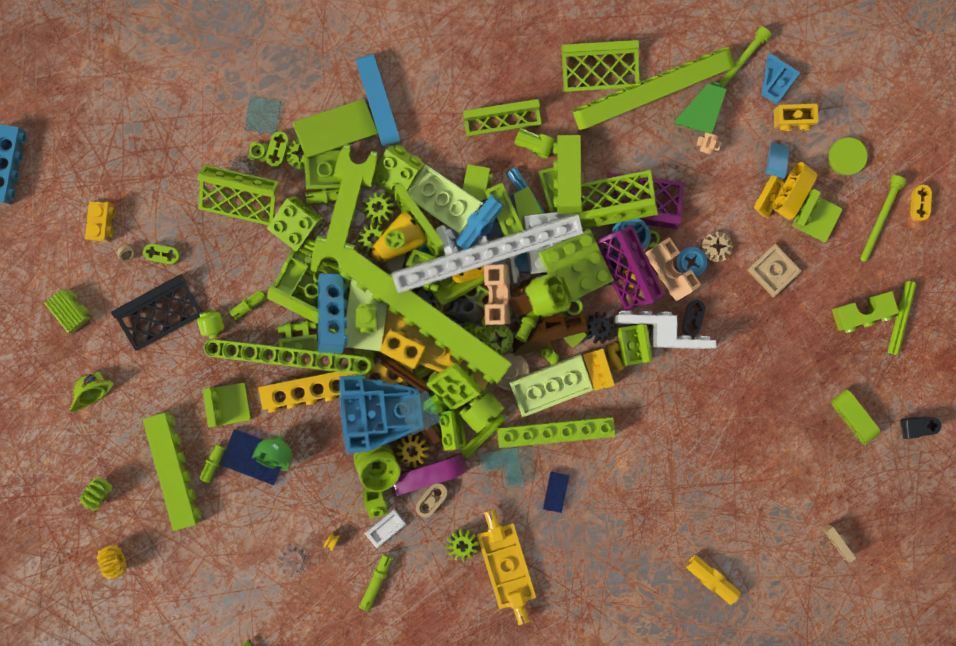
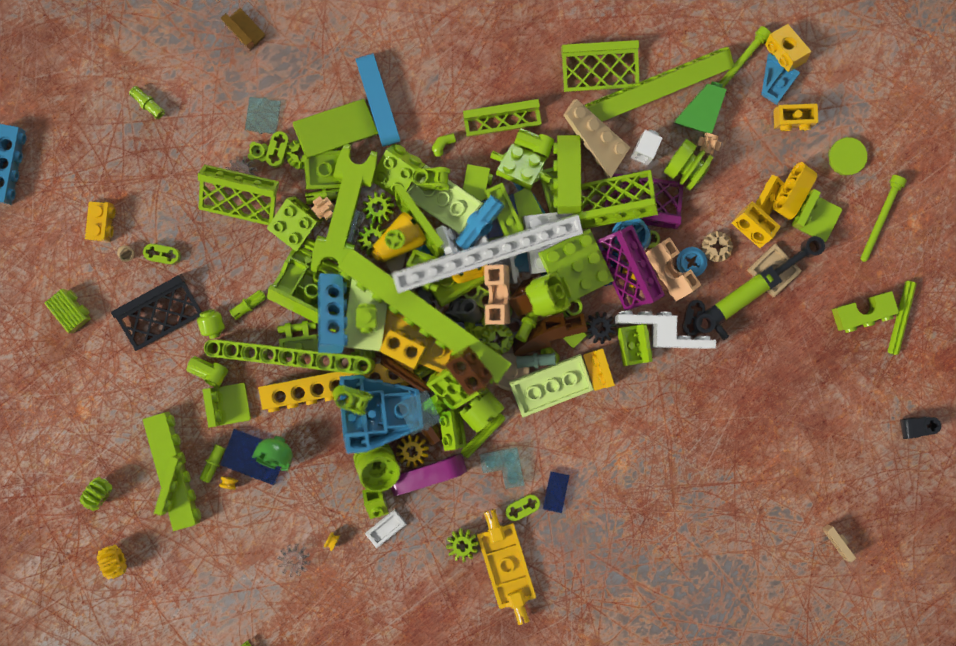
lime hat [69,372,114,412] -> none
lime pin [359,553,394,612] -> none
tan plate [416,483,447,517] -> none
lime brick [497,417,615,448] -> none
yellow arm [607,342,625,371] -> none
yellow piece [685,554,741,605] -> none
dark azure tile [766,142,790,179] -> none
lime beam [830,389,881,445] -> none
yellow beam [910,185,932,222] -> none
none -> lime pin [129,86,165,120]
none -> lime plate [154,455,184,516]
none -> lime piece [186,356,228,388]
none -> yellow bush [219,476,238,490]
none -> pearl gold panel [220,8,266,51]
none -> light nougat gear [311,196,335,221]
none -> lime piece [332,385,373,415]
none -> clear light blue piece [348,210,363,244]
none -> lime piece [412,167,451,191]
none -> lime arm [432,133,456,157]
none -> reddish brown brick [444,346,493,396]
none -> lime plate [490,143,553,190]
none -> lime beam [505,494,540,521]
none -> sand green pin [516,353,556,369]
none -> tan wing [563,99,630,178]
none -> white brick [631,129,662,165]
none -> lime wheel [663,138,713,190]
none -> piece [693,236,825,340]
none -> yellow brick [732,201,781,248]
none -> yellow brick [765,24,812,72]

